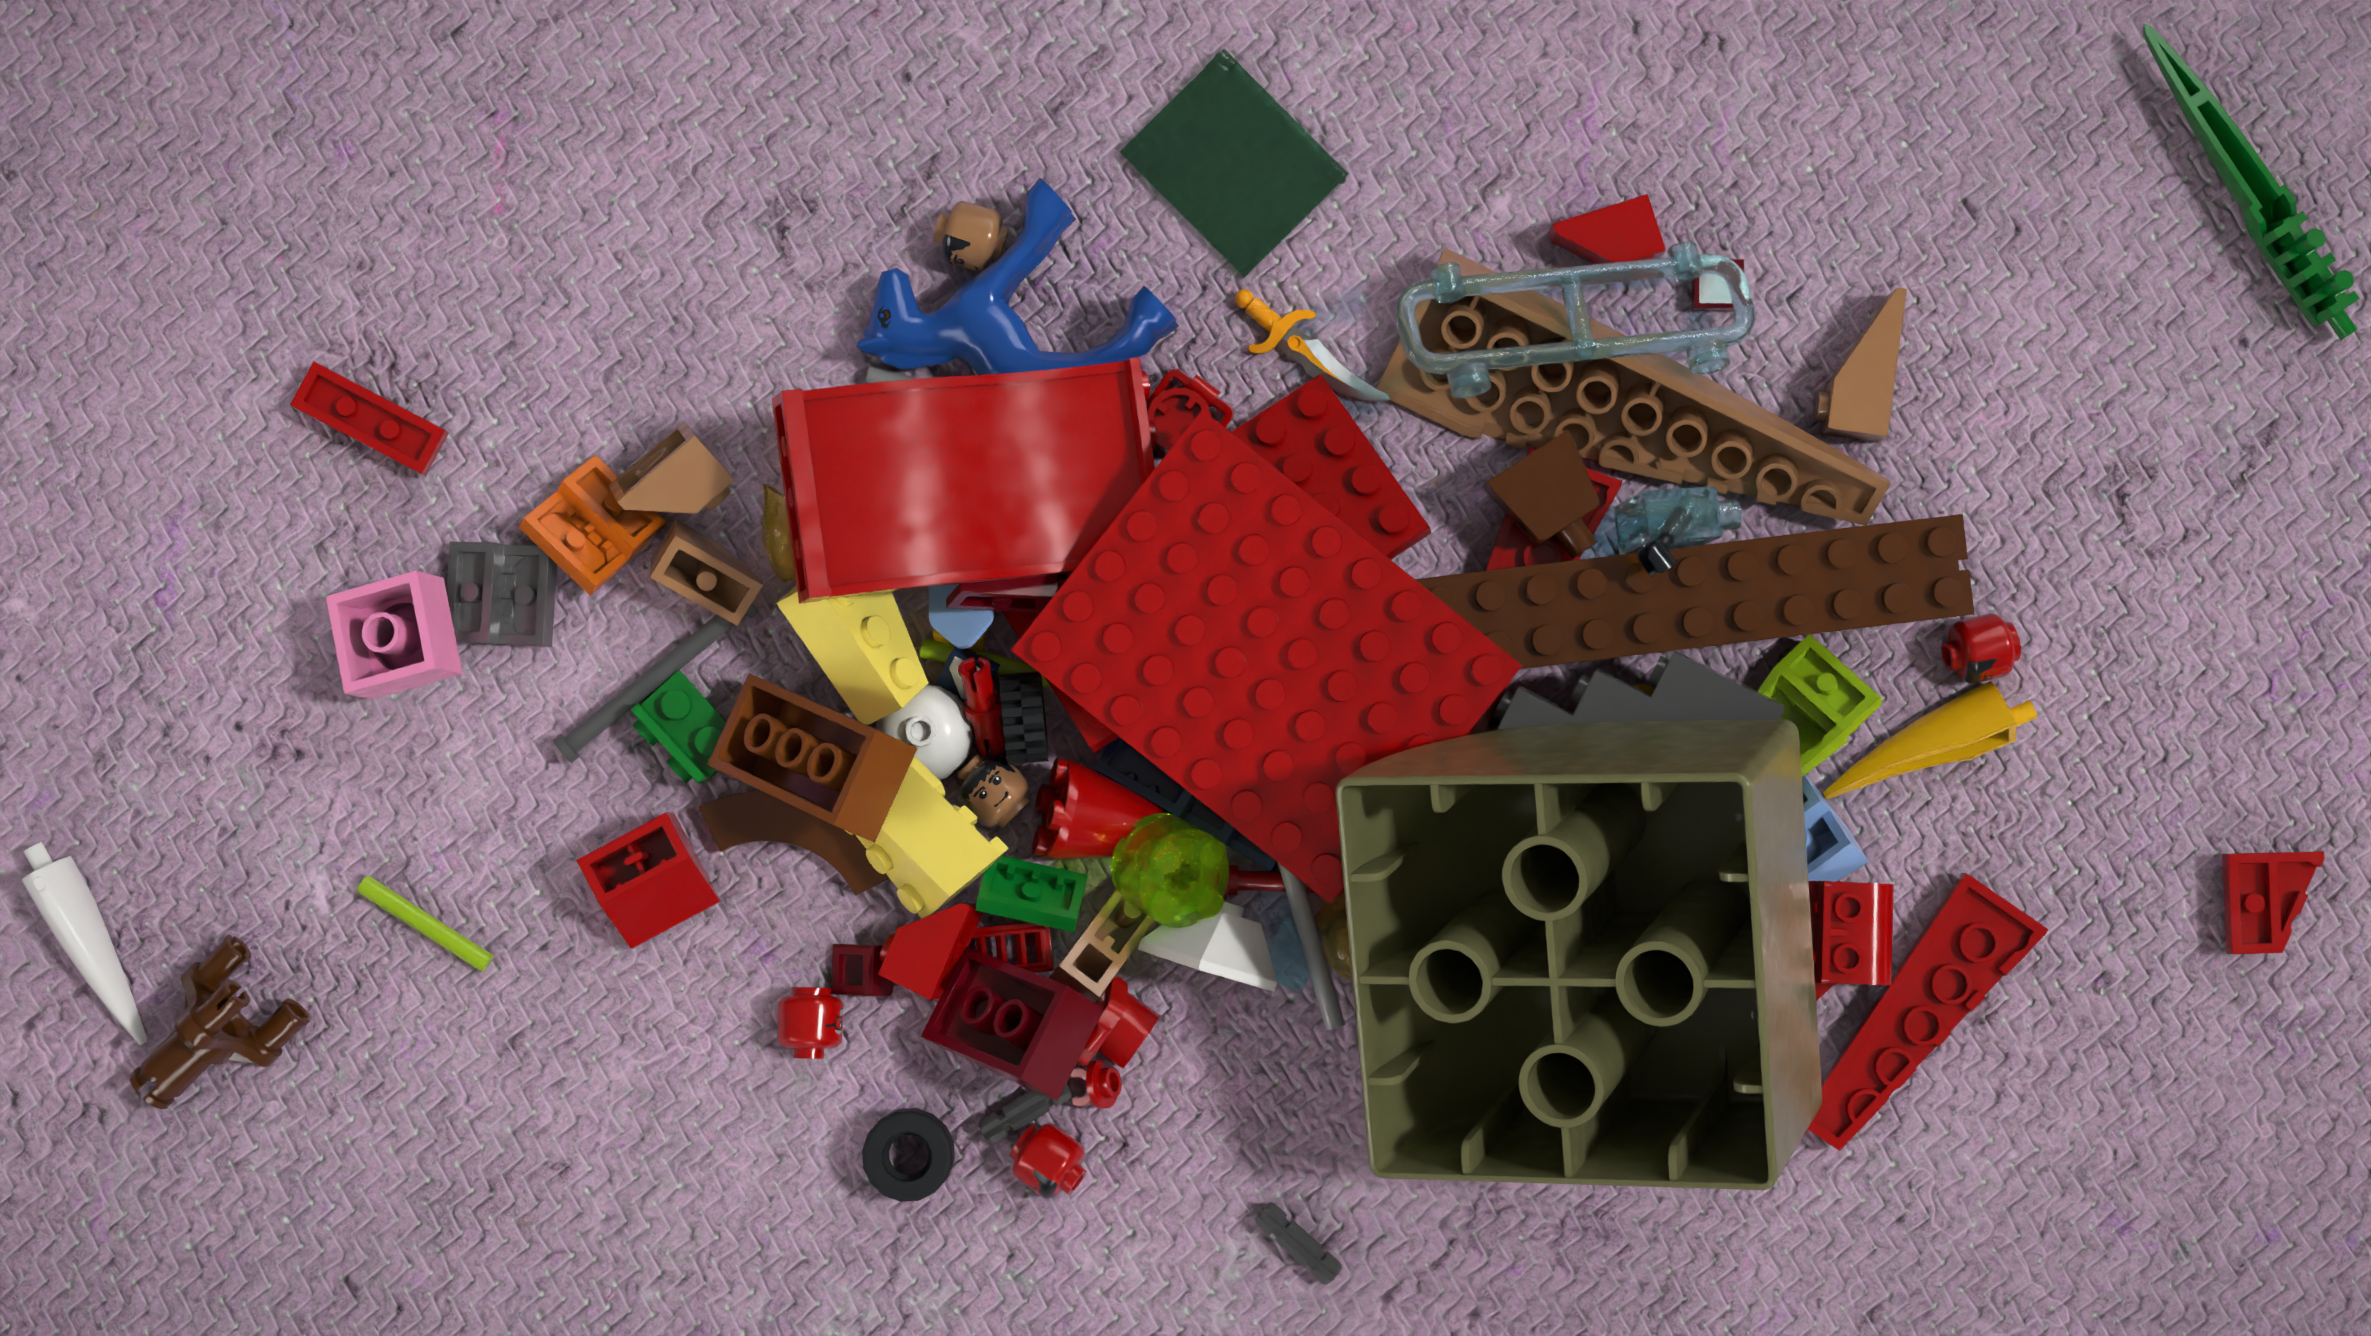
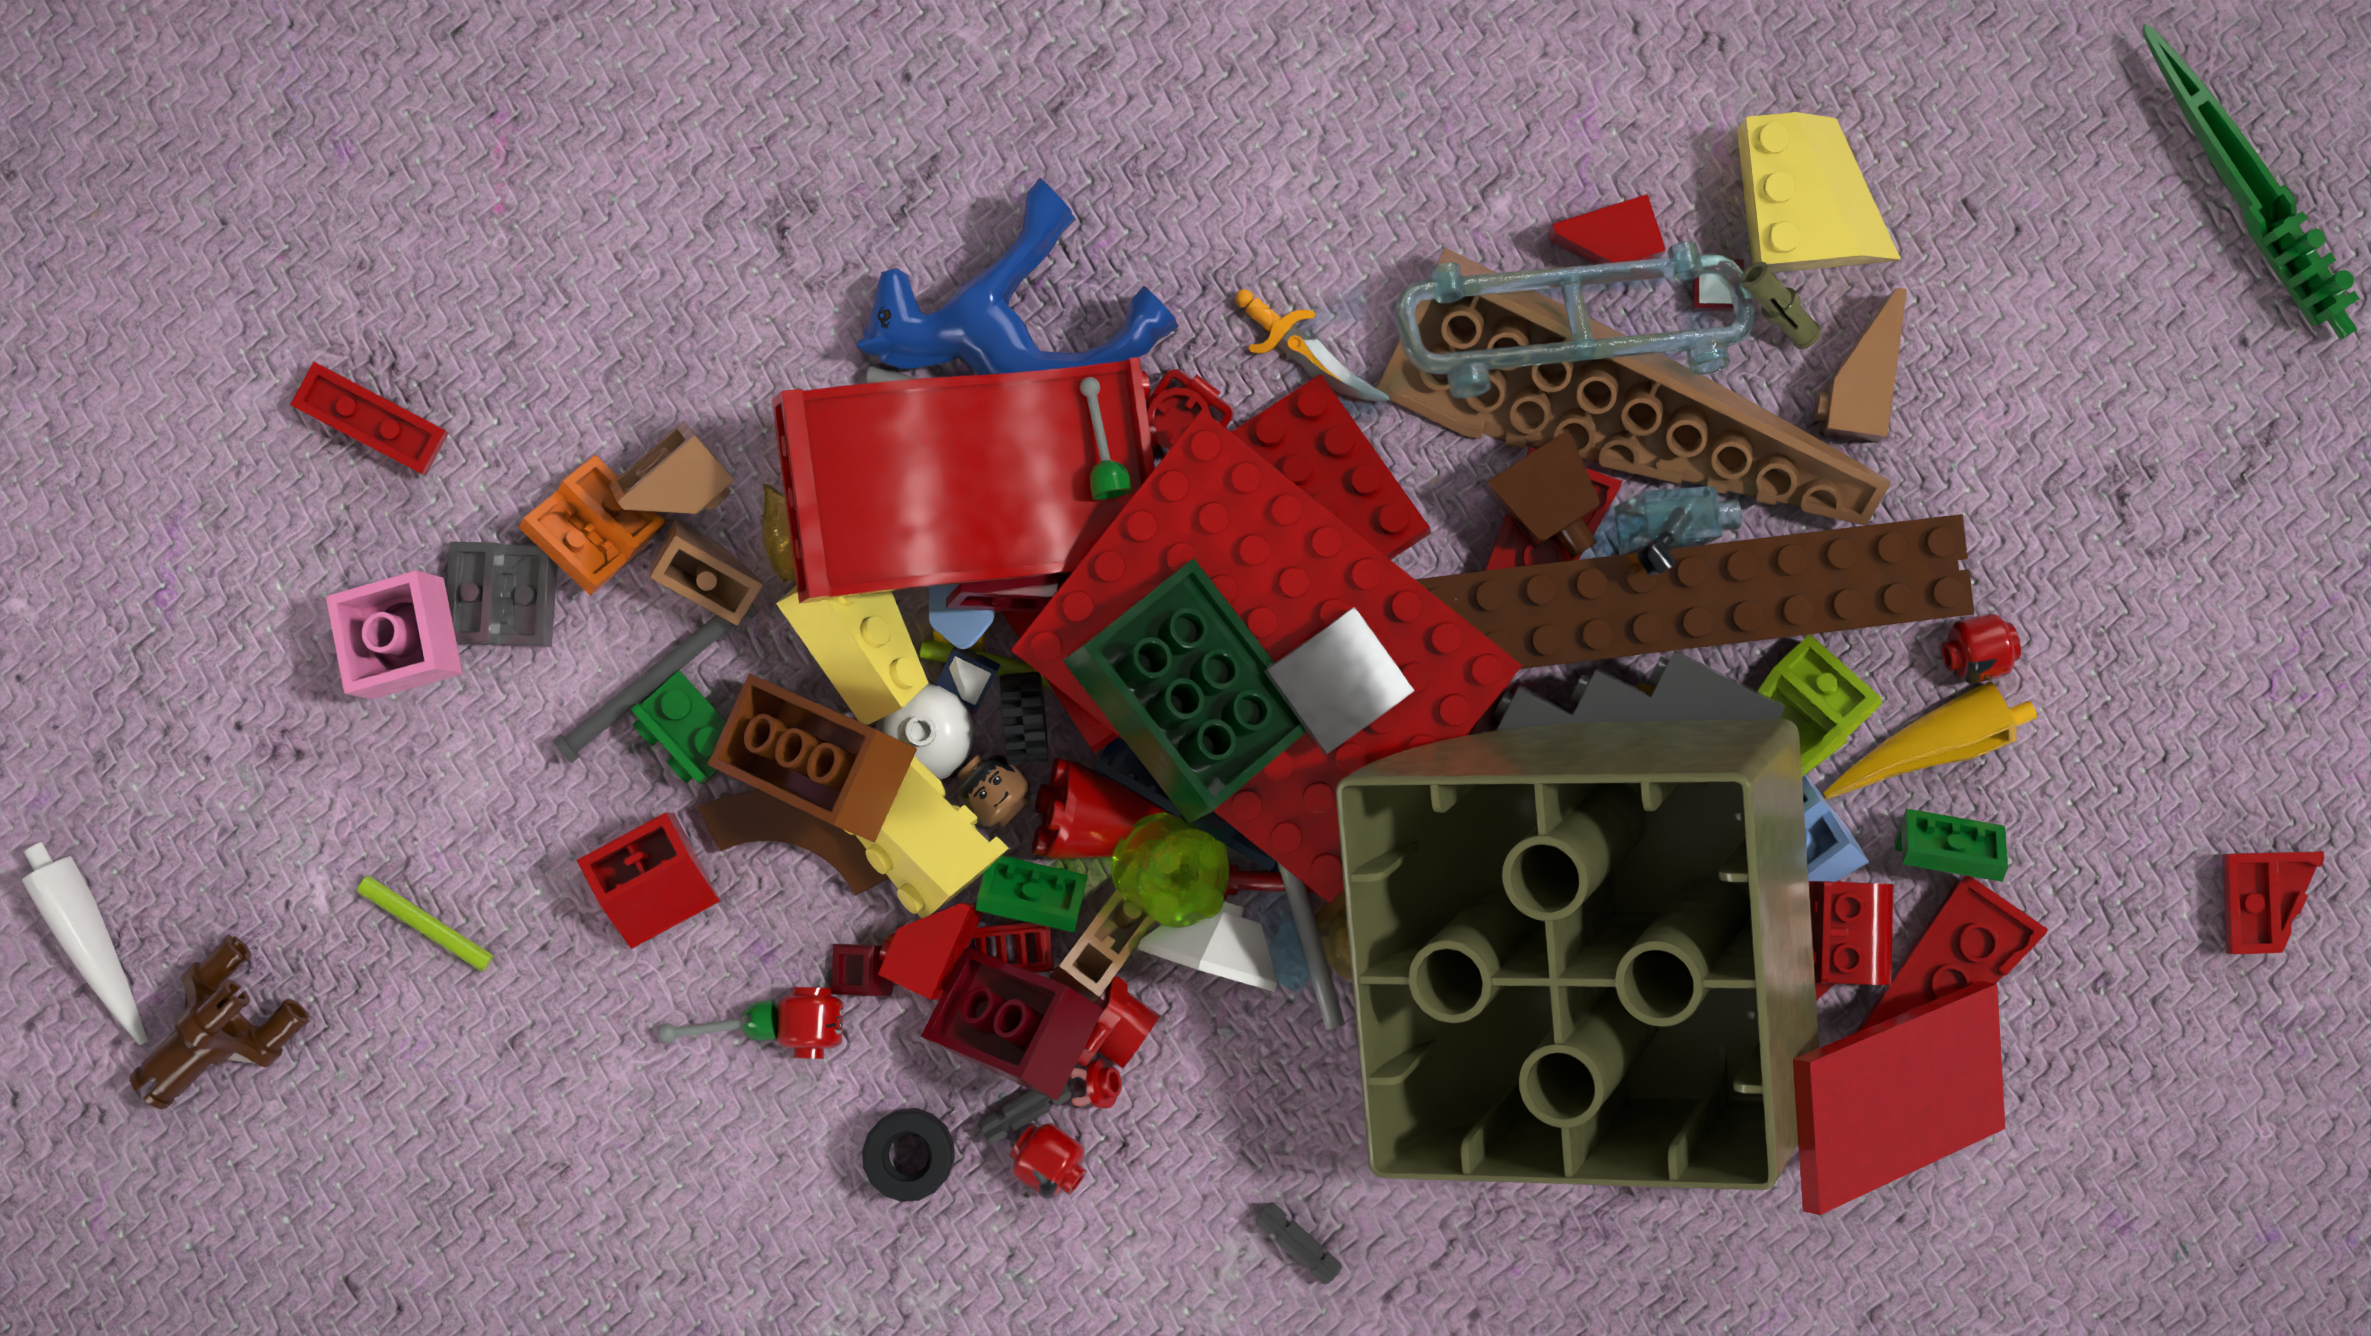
medium nougat head [933,201,1009,272] -> none
red pin [958,657,1006,756] -> none
clear green piece [1120,49,1350,279] -> none
none -> hinge [657,999,778,1043]
none -> dark green slope [1062,558,1307,823]
none -> hinge [1080,377,1133,500]
none -> flat silver slope [1264,607,1414,755]
none -> light yellow wedge [1737,112,1901,273]
none -> olive pin [1740,261,1822,349]
none -> red tile [1793,981,2005,1215]
none -> green bracket [1894,808,2008,882]

